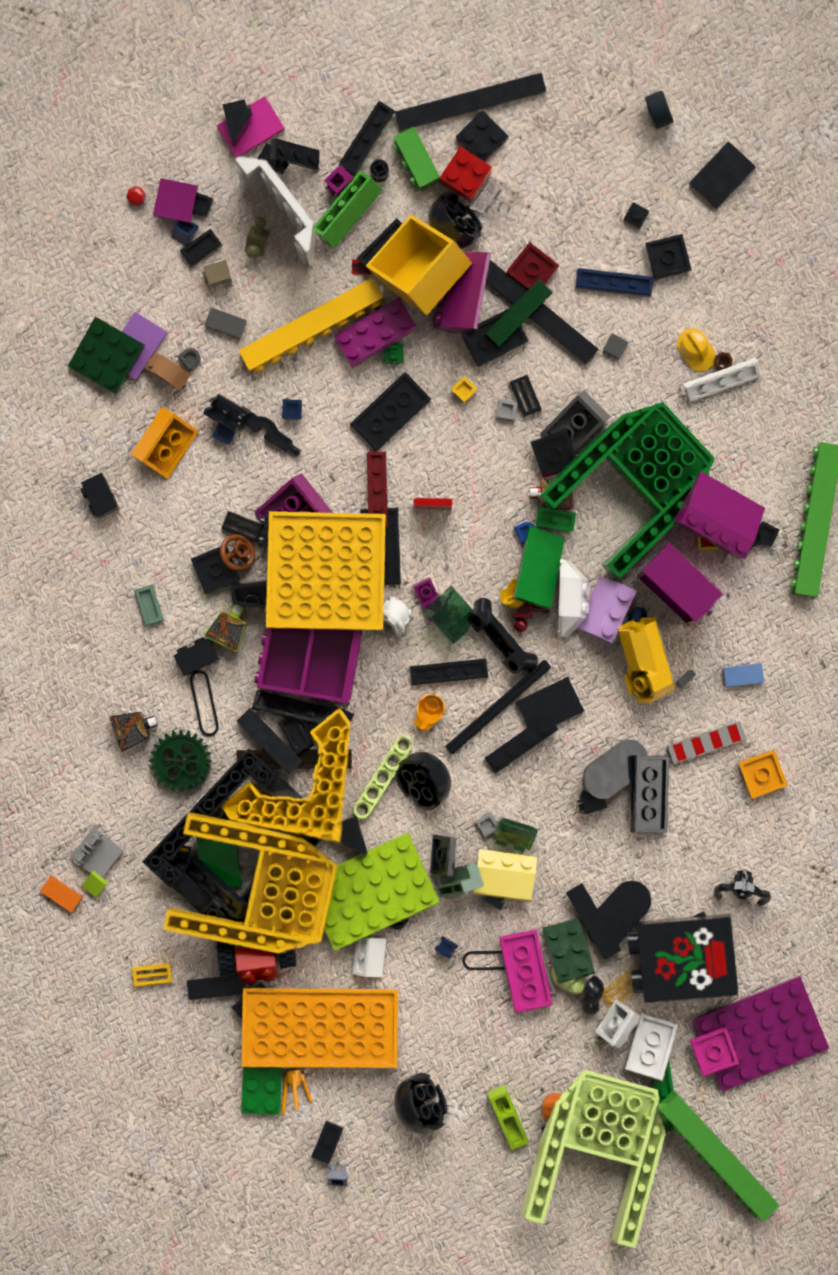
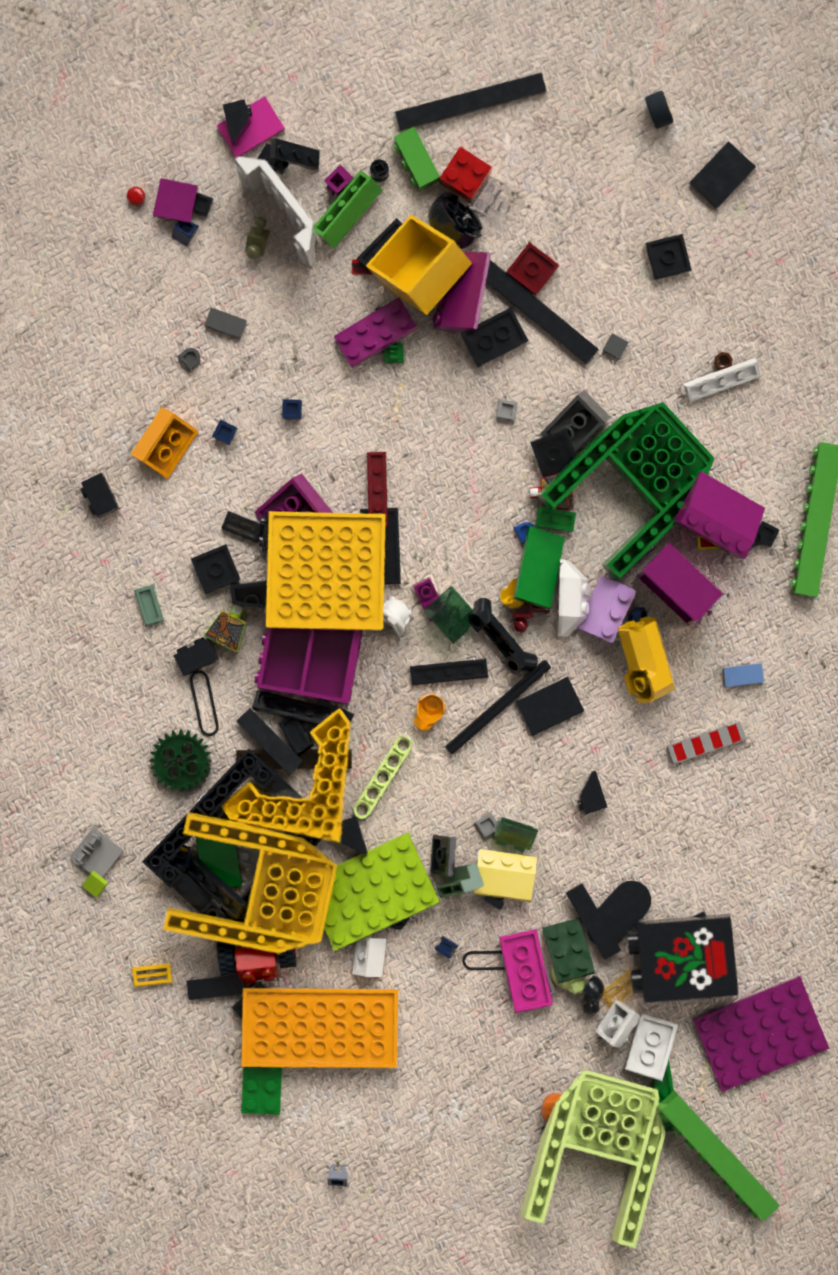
orange tile [40,875,83,913] -> none
dark green plate [68,316,145,395] -> none
torso [109,712,158,752] -> none
medium lavender tile [122,312,167,381] -> none
medium nougat brick [144,352,190,391] -> none
black tile [180,229,222,267] -> none
dark tan brick [202,260,233,288] -> none
black hinge [203,394,250,432] -> none
dark orange piece [220,534,256,572] -> none
yellow brick [238,277,384,374] -> none
black piece [242,406,302,457] -> none
light orange plant [281,1069,312,1115] -> none
black plate [311,1120,344,1164] -> none
black plate [338,101,395,176] -> none
black tile [350,372,431,452] -> none
black cylinder [394,1073,447,1134] -> none
black cylinder [396,752,452,810] -> none
red tile [413,498,452,510] -> none
yellow plate [451,376,478,403] -> none
black plate [455,110,509,162] -> none
dark green tile [485,279,553,347] -> none
black plate [485,714,558,774] -> none
lime slope [487,1085,529,1150] -> none
black tile [509,375,542,417] -> none
dark blue tile [575,268,653,297] -> none
tile [582,740,648,799] -> none
black plate [623,202,649,229] -> none
tile [630,755,669,833] -> none
dark grey tile [676,670,696,688] -> none
yellow piece [677,328,716,372] -> none
dark pink tile [689,1026,739,1077] -> none
black piece [713,870,771,906] -> none
light orange plate [738,749,788,799] -> none

